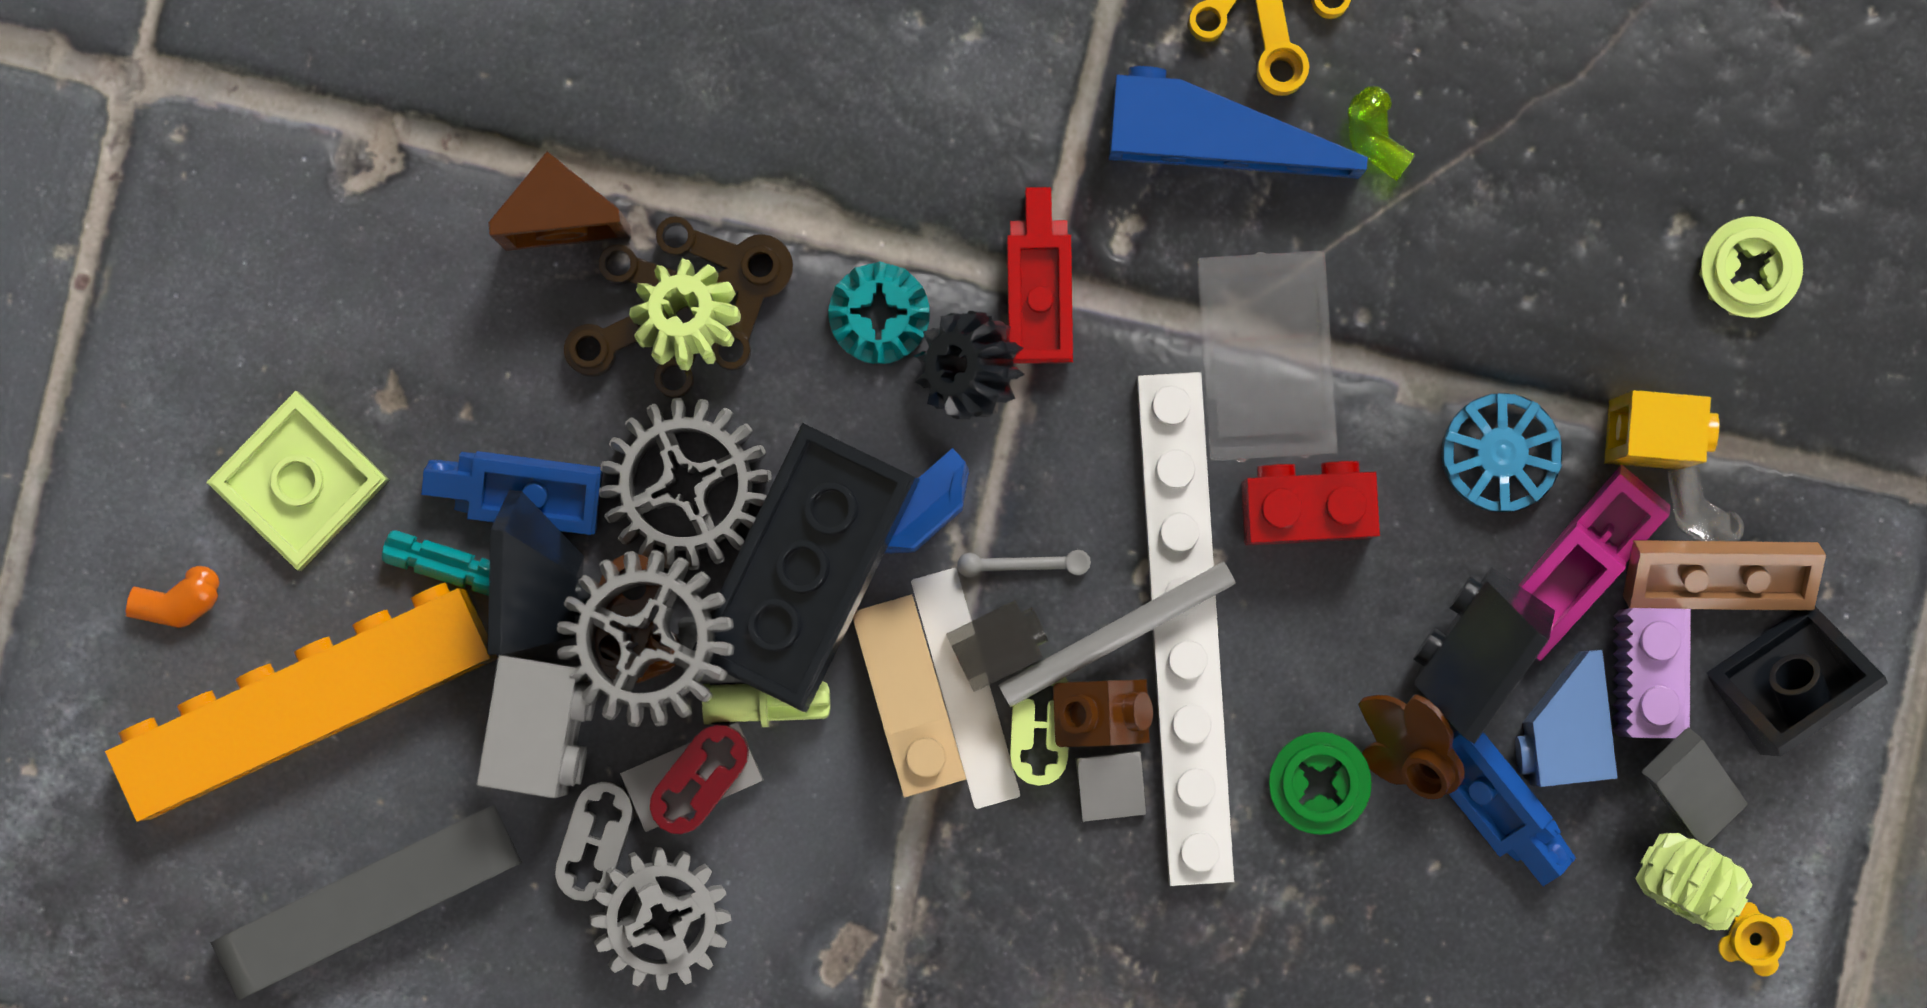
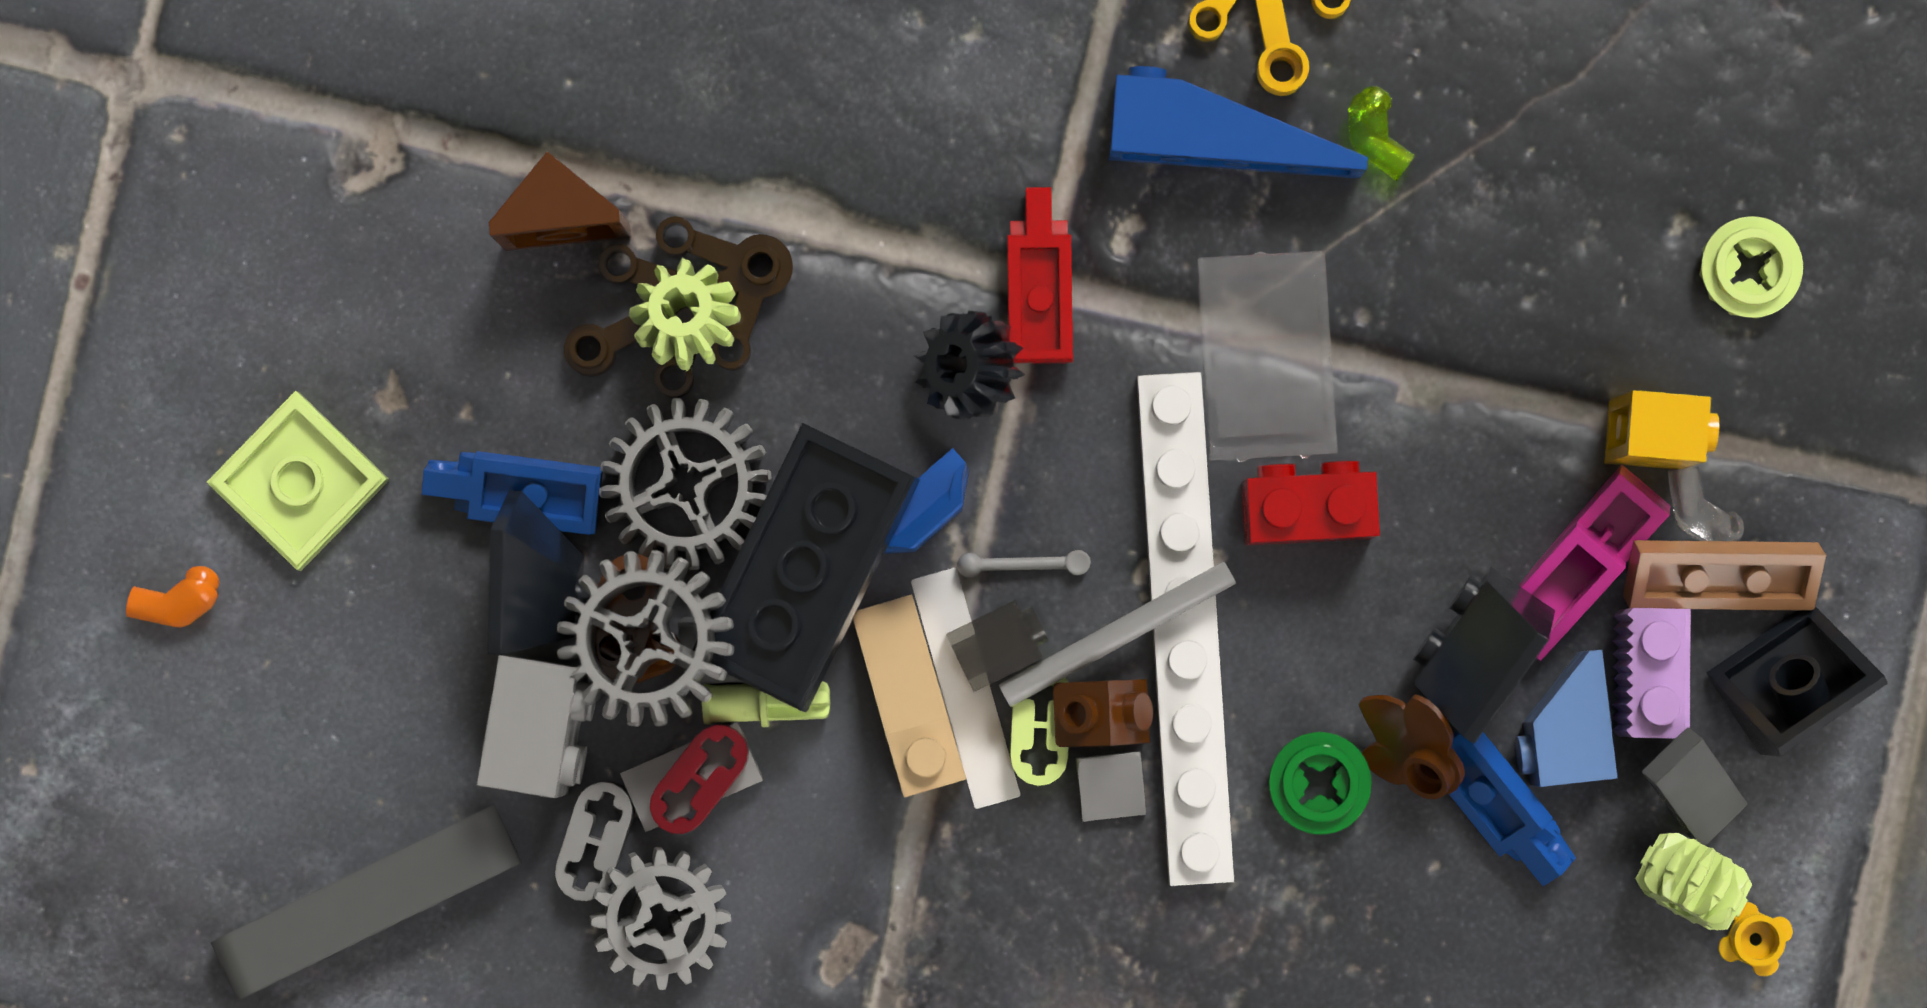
light orange brick [105,583,498,822] -> none
teal axle [381,530,490,596] -> none
teal gear [828,261,930,364] -> none
dark azure wheel [1442,393,1562,513] -> none

